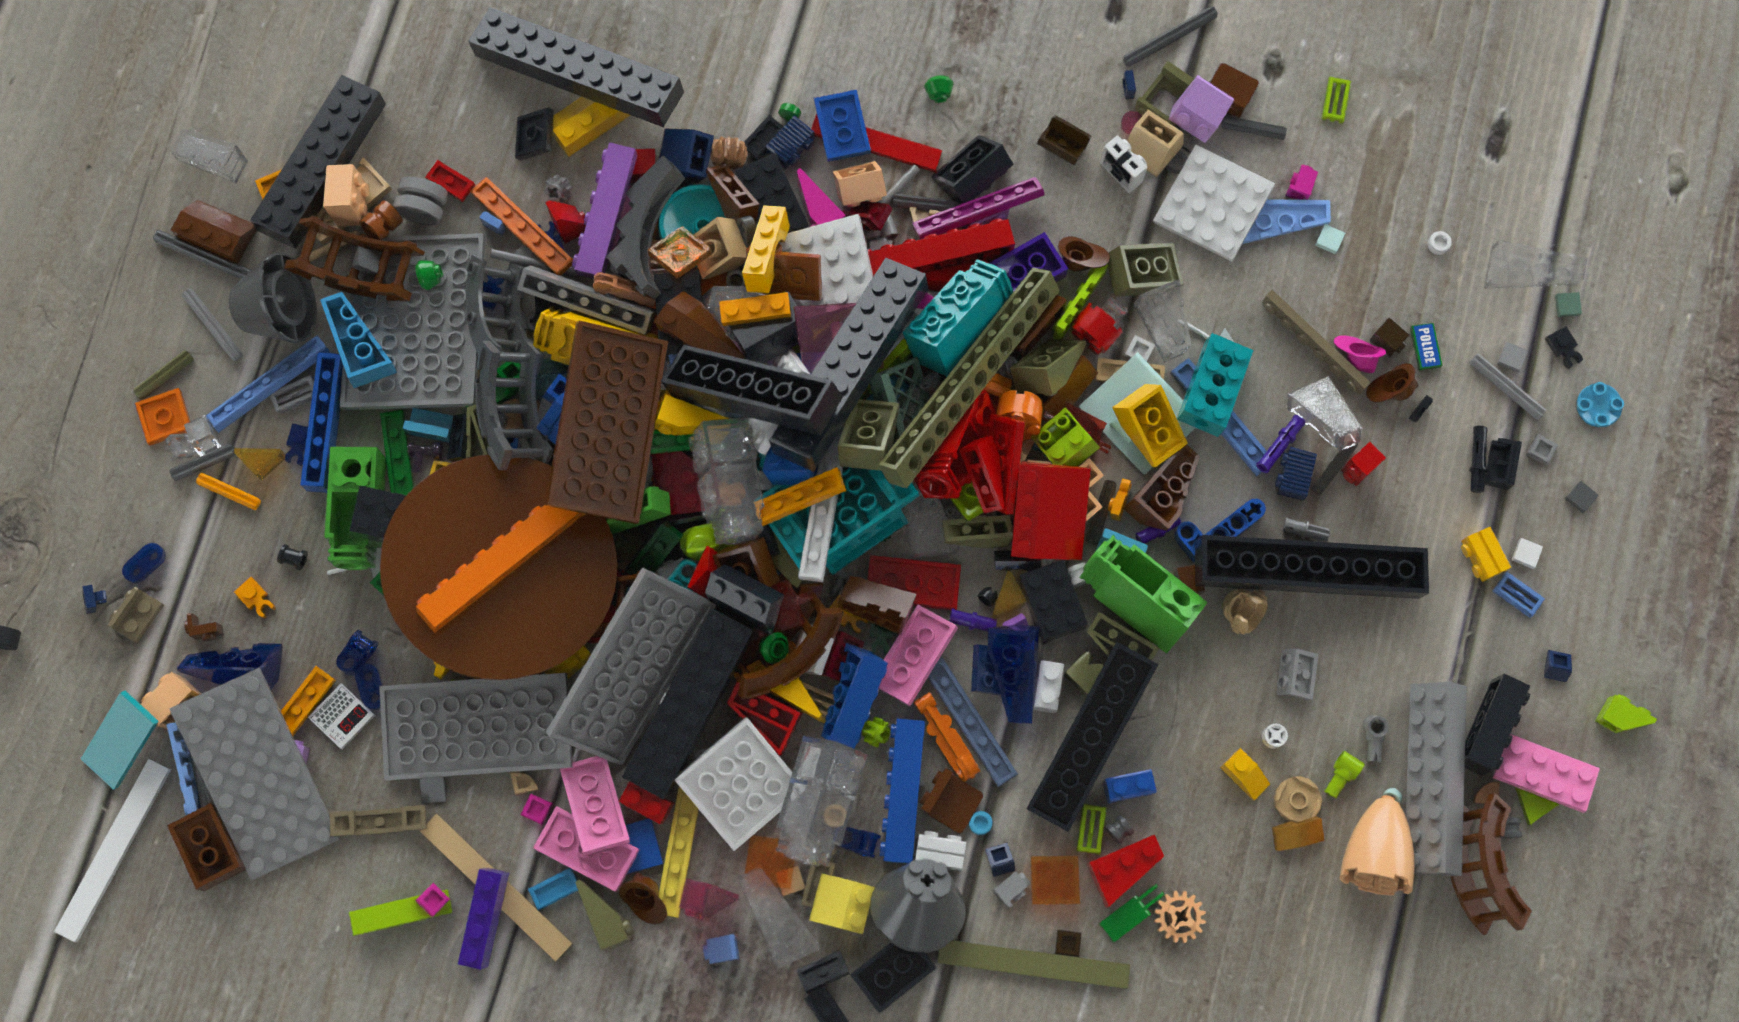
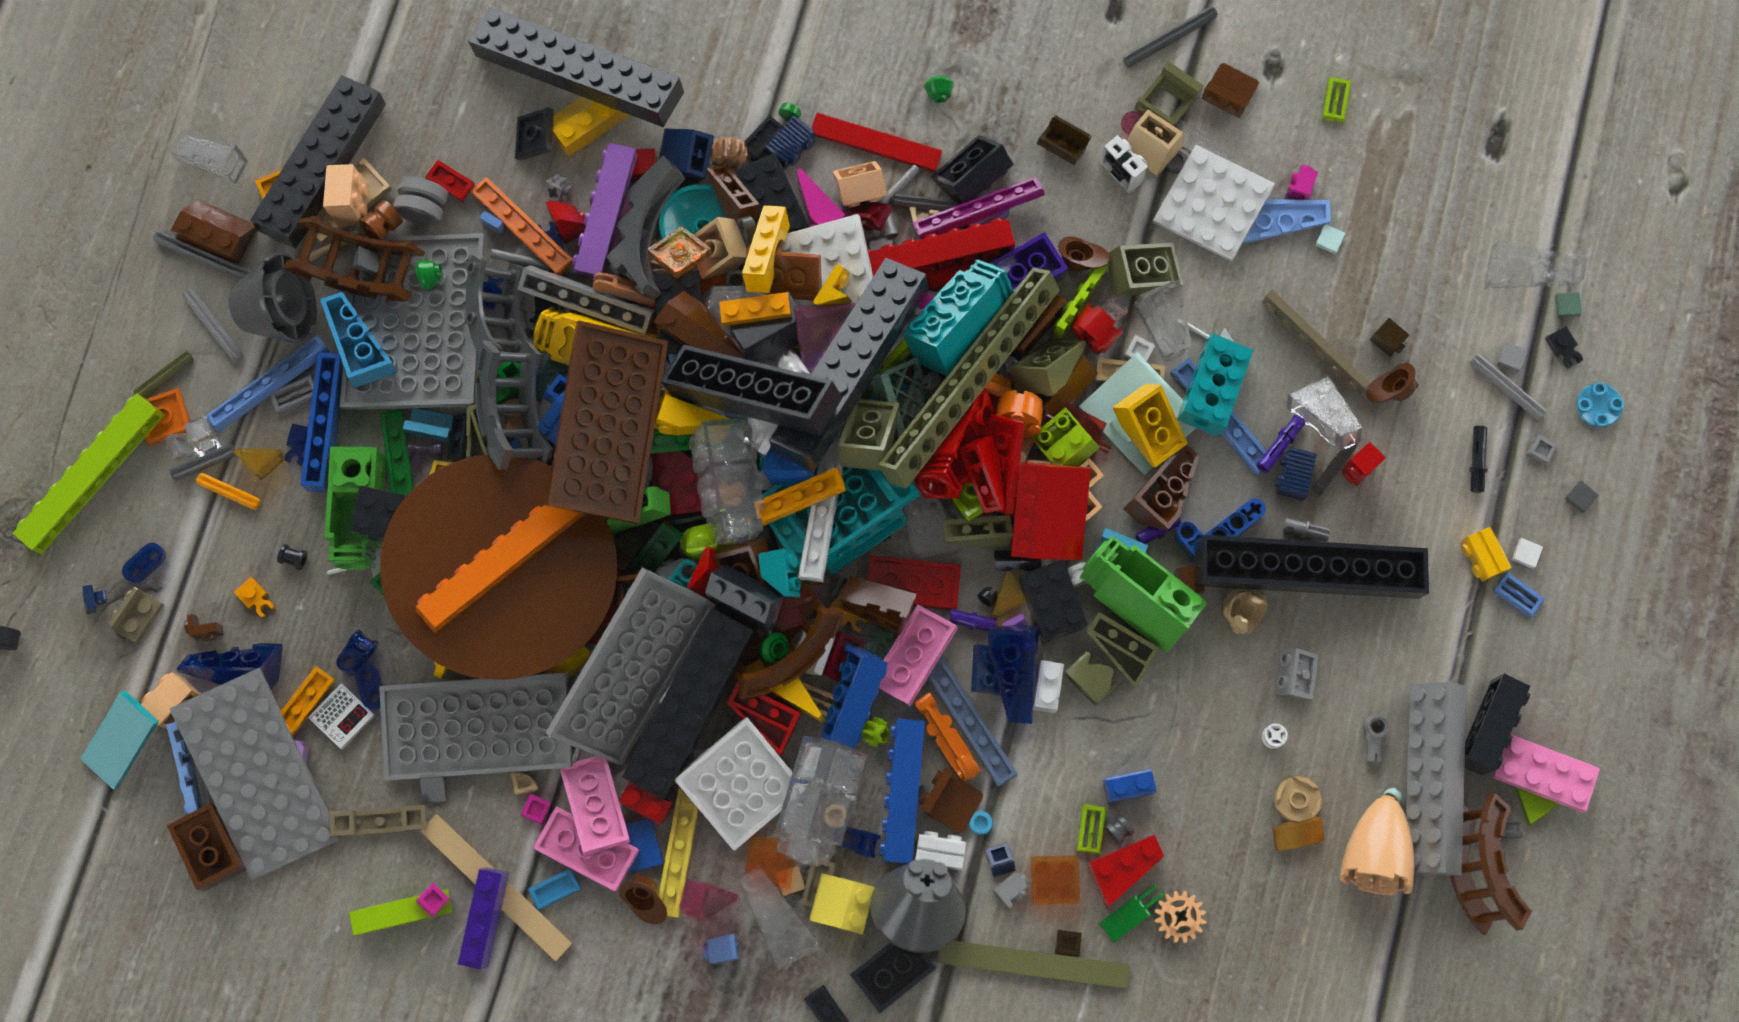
white tile [54,759,171,942] -> none
olive slope [575,880,635,951] -> none
black plate [796,950,850,994] -> none
blue plate [814,90,871,162] -> none
black brick [1027,642,1159,832] -> none
clear smoke axle [1086,480,1117,545] -> none
light orange plate [1108,478,1132,521] -> none
dark blue tile [1122,70,1136,100] -> none
lavender slope [1169,75,1234,143] -> none
yellow slope [1220,748,1270,801] -> none
dark grey axle [1221,116,1287,140] -> none
lime pin [1324,750,1365,799] -> none
dark pink piece [1334,336,1386,374] -> none
black tile [1409,395,1433,422] -> none
tile [1410,323,1442,370] -> none
white tile [1427,231,1452,255] -> none
medium nougat tile [1473,782,1500,804] -> none
black hinge [1485,438,1522,490] -> none
dark blue slope [1544,650,1572,682] -> none
lime slope [1595,694,1657,733] -> none
none -> lime brick [12,393,165,554]
none -> teal slope [758,549,801,598]
none -> yellow slope [813,263,852,310]

